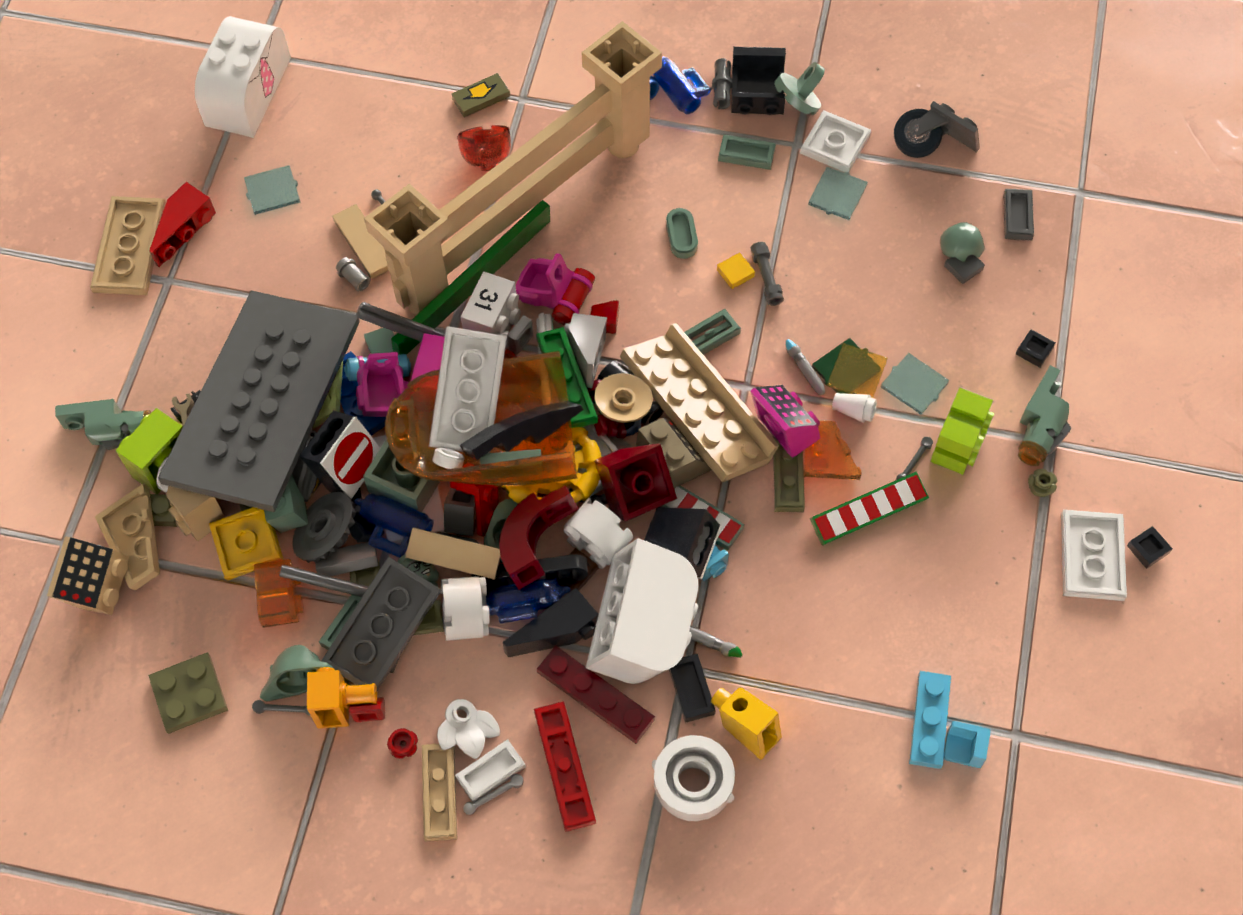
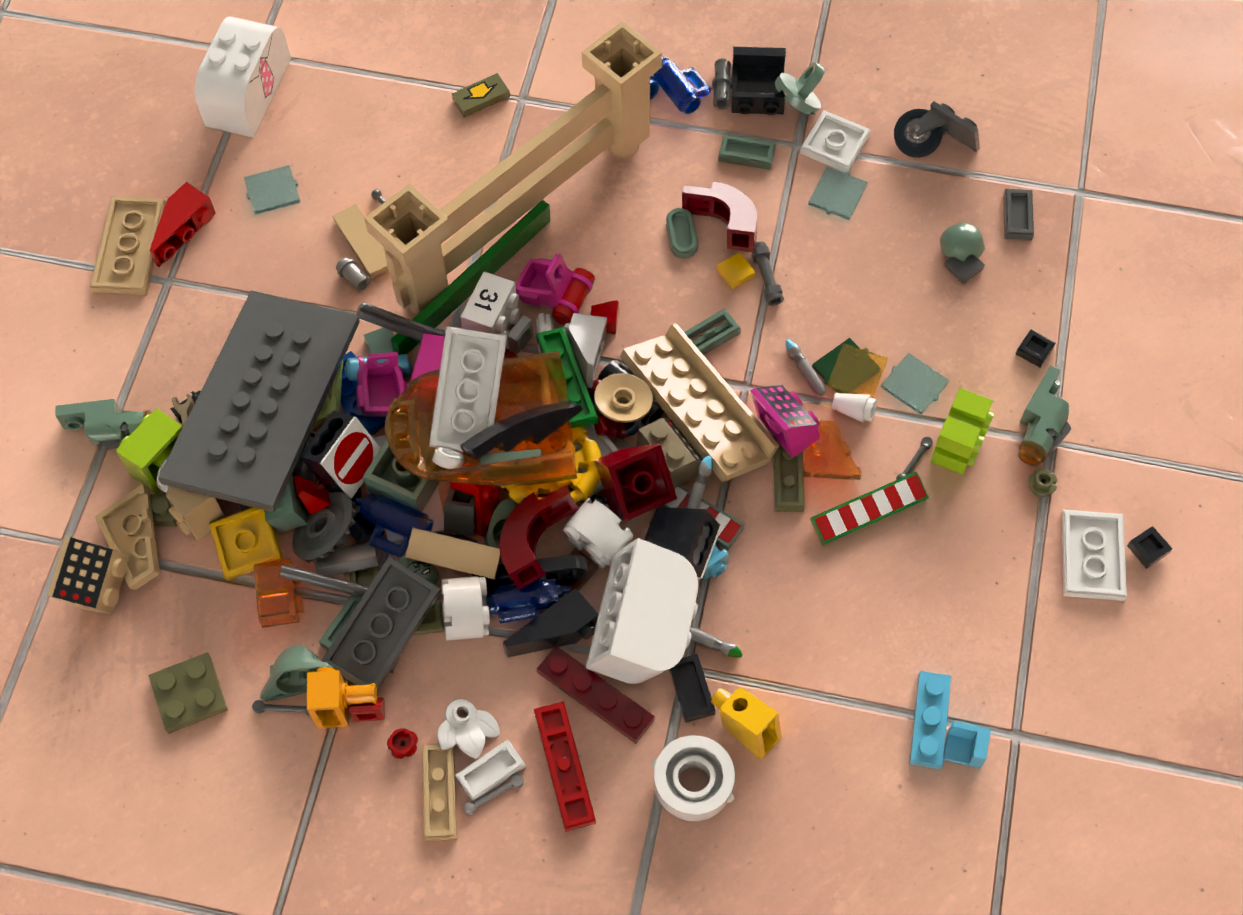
clear red cylinder [457,125,511,171] -> none
none -> red slope [293,475,331,515]
none -> arch [682,182,757,253]
none -> light grey piece [686,456,712,509]

